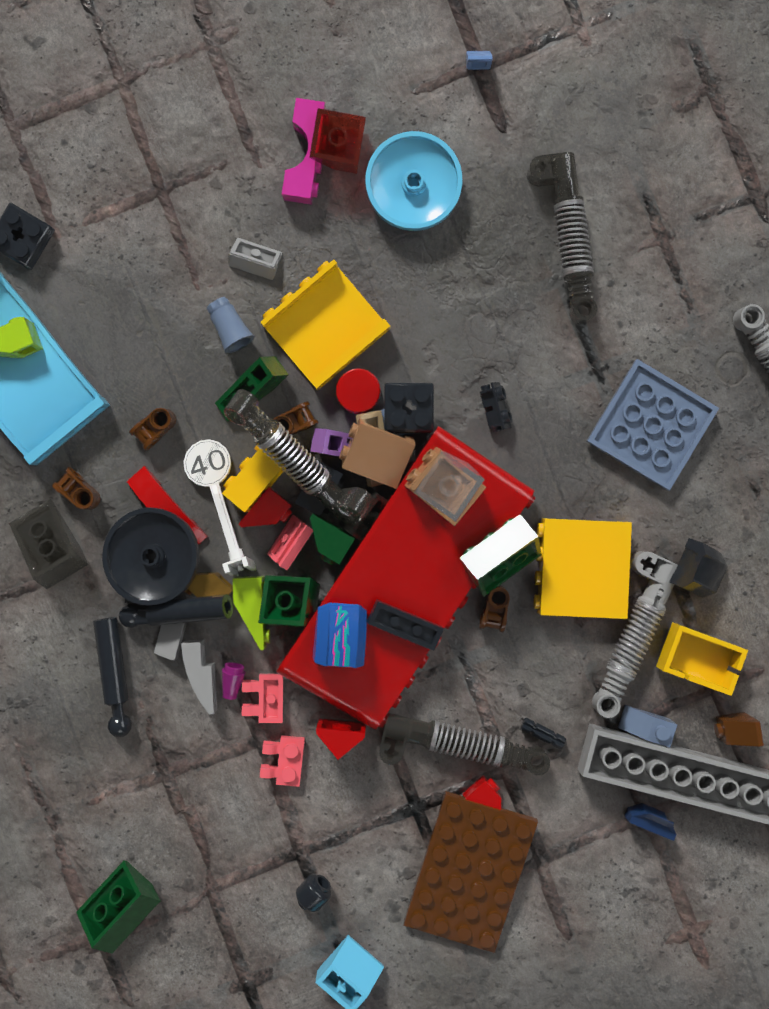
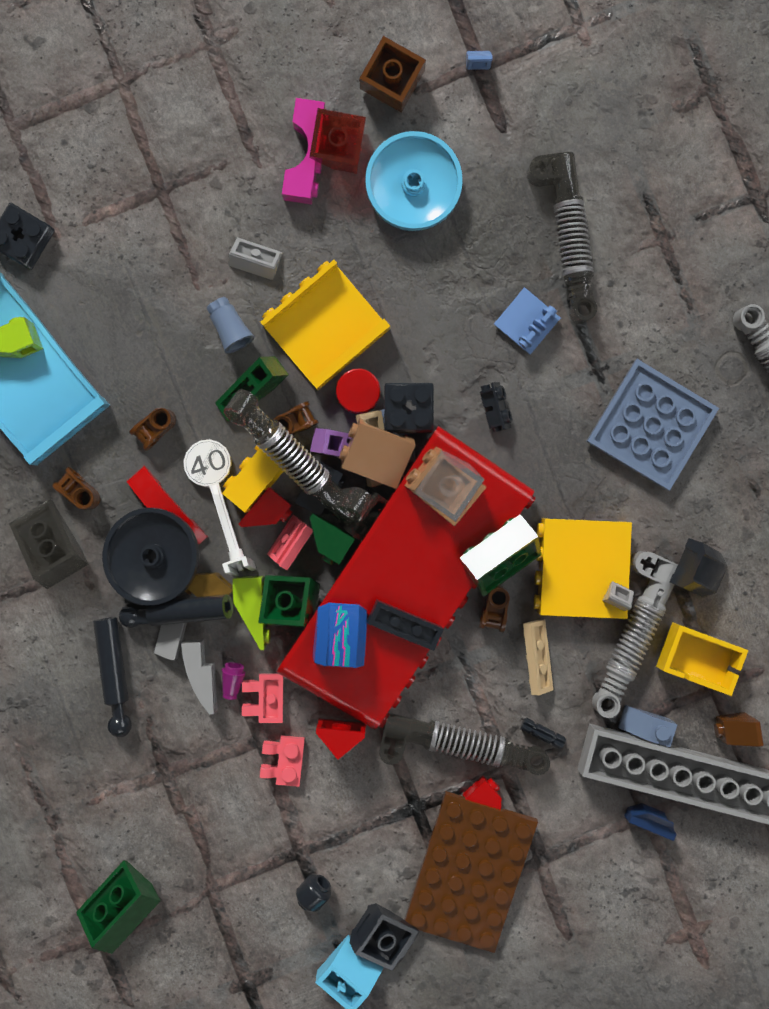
none -> black slope [349,903,419,971]
none -> reddish brown brick [359,36,426,113]
none -> medium blue hinge [494,287,561,354]
none -> tan plate [523,620,553,695]
none -> light grey slope [602,581,634,611]

